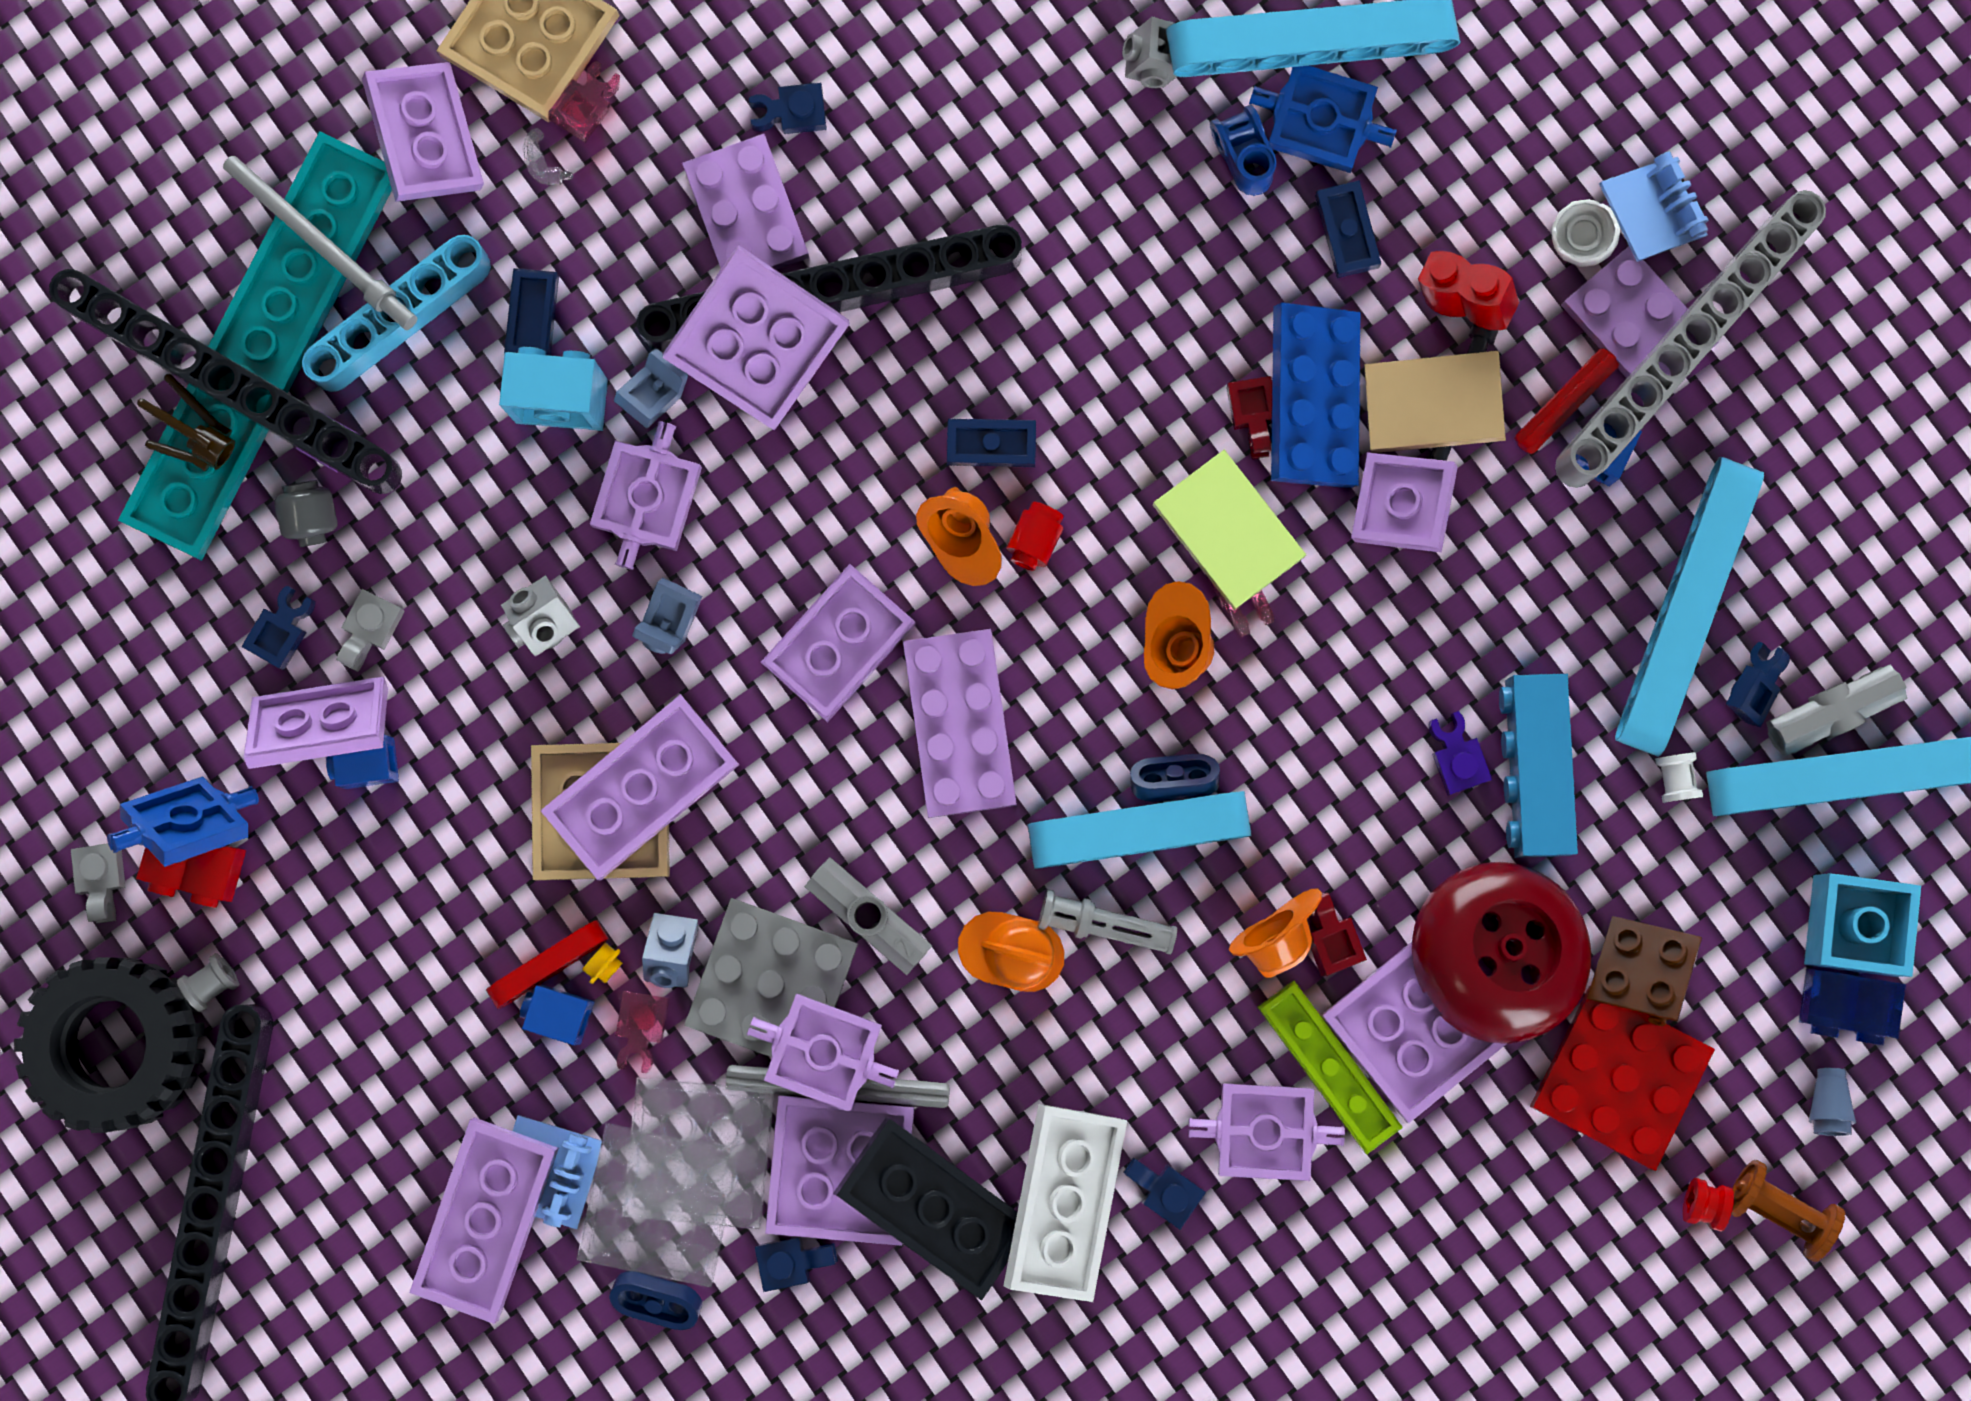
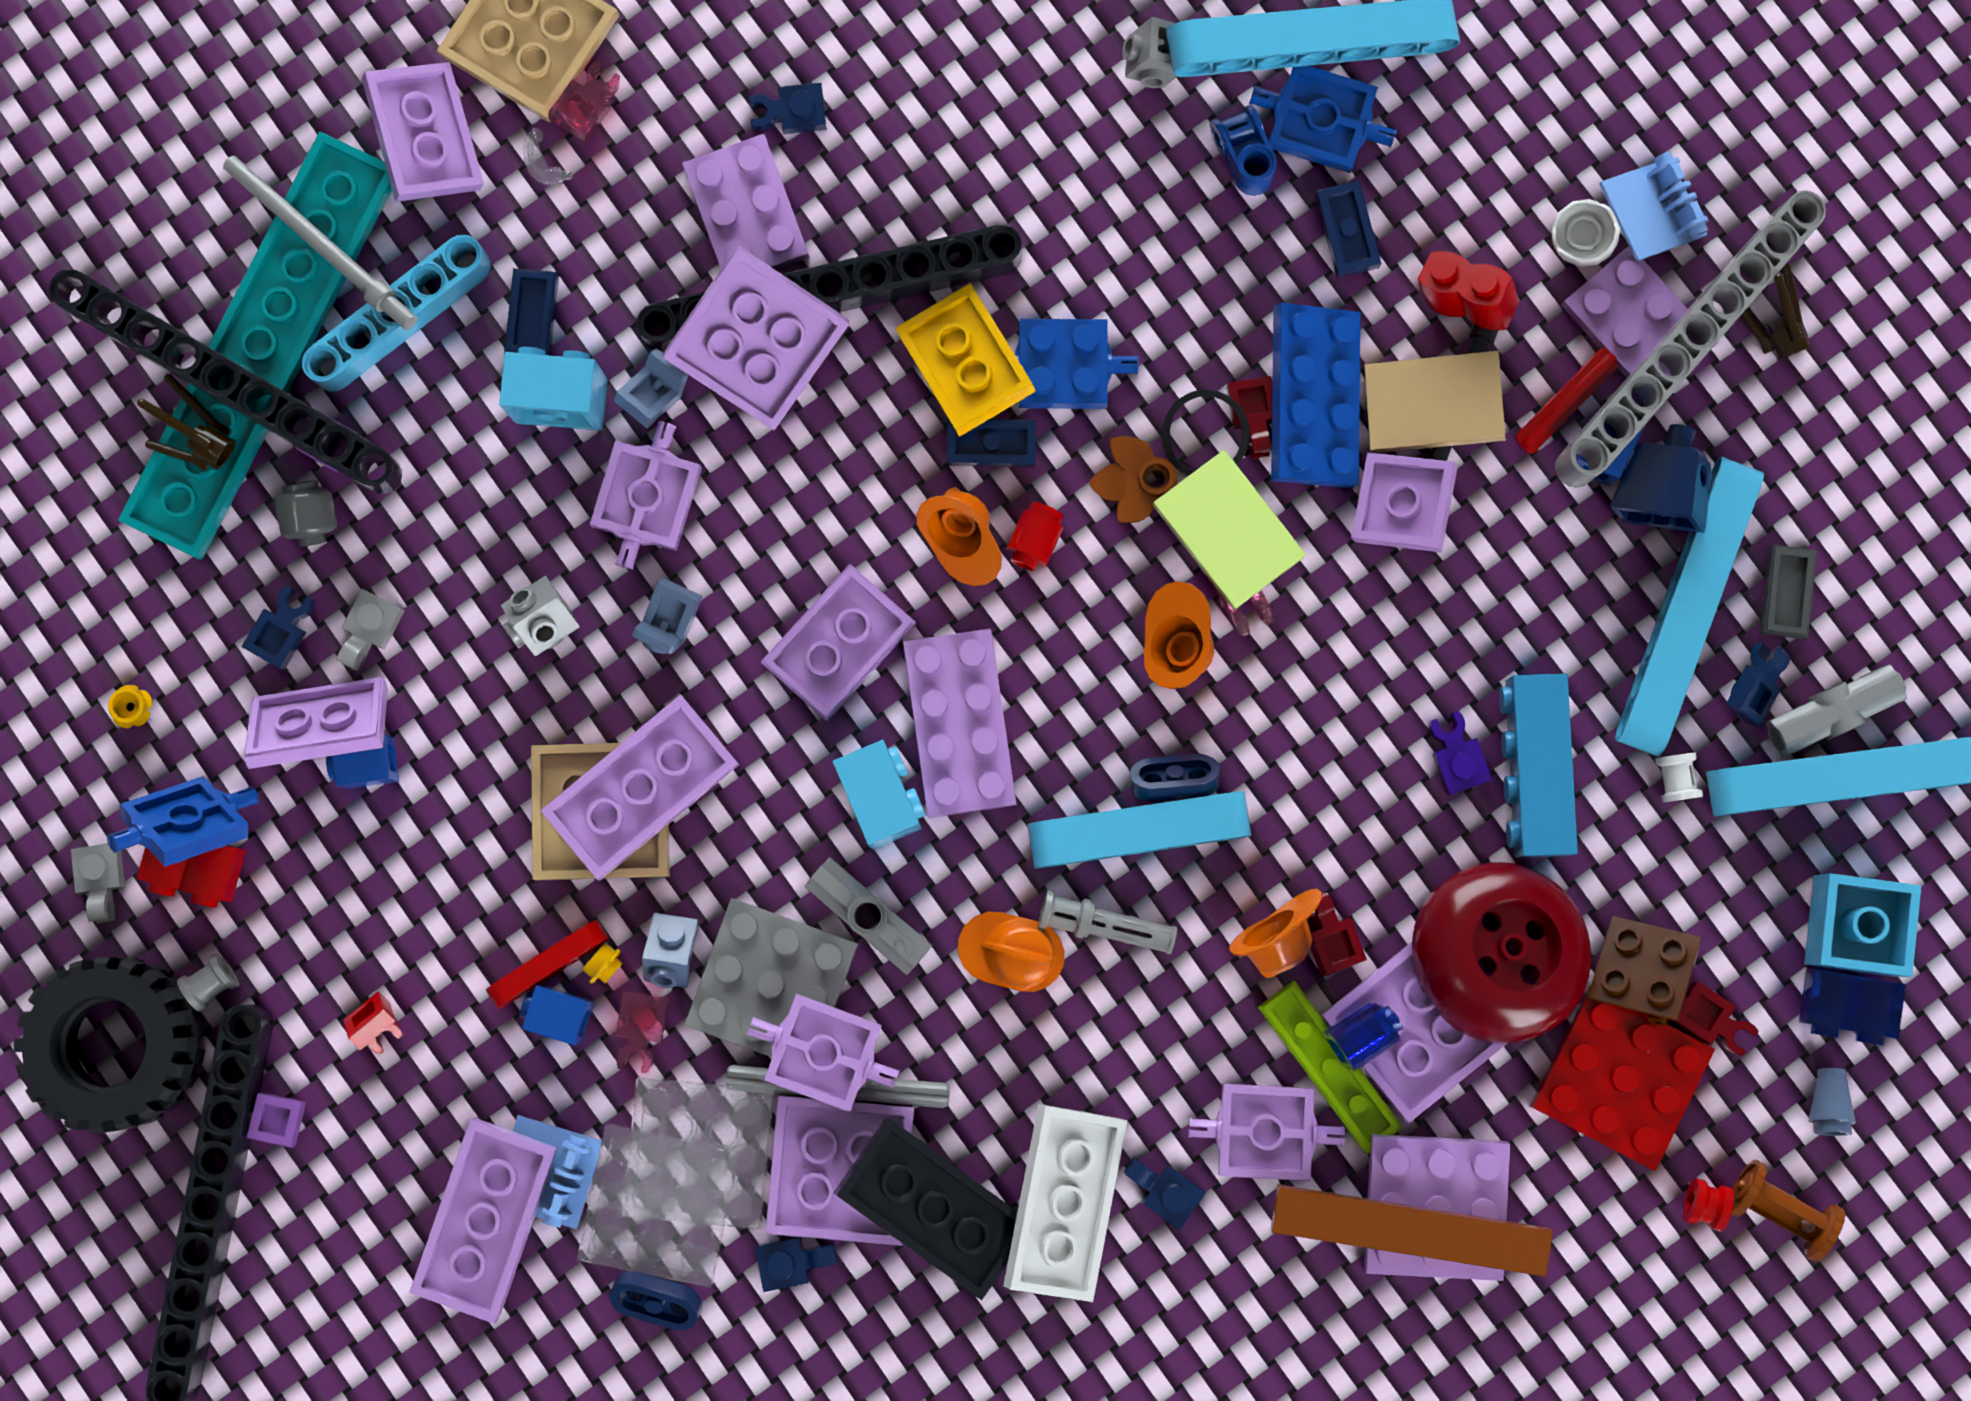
none -> yellow plate [108,685,153,729]
none -> medium lavender plate [247,1092,306,1148]
none -> tile [343,991,402,1054]
none -> medium azure brick [833,739,926,850]
none -> yellow plate [895,283,1036,437]
none -> blue plate [1015,319,1138,409]
none -> dark orange plate [1089,436,1178,523]
none -> black piece [1162,390,1250,476]
none -> dark orange tile [1270,1184,1553,1277]
none -> clear blue brick [1322,1002,1403,1072]
none -> lavender plate [1364,1134,1510,1281]
none -> dark blue torso [1610,424,1711,533]
none -> dark red plate [1672,981,1759,1056]
none -> dark brown plant [1740,263,1811,361]
none -> dark grey tile [1759,545,1817,640]

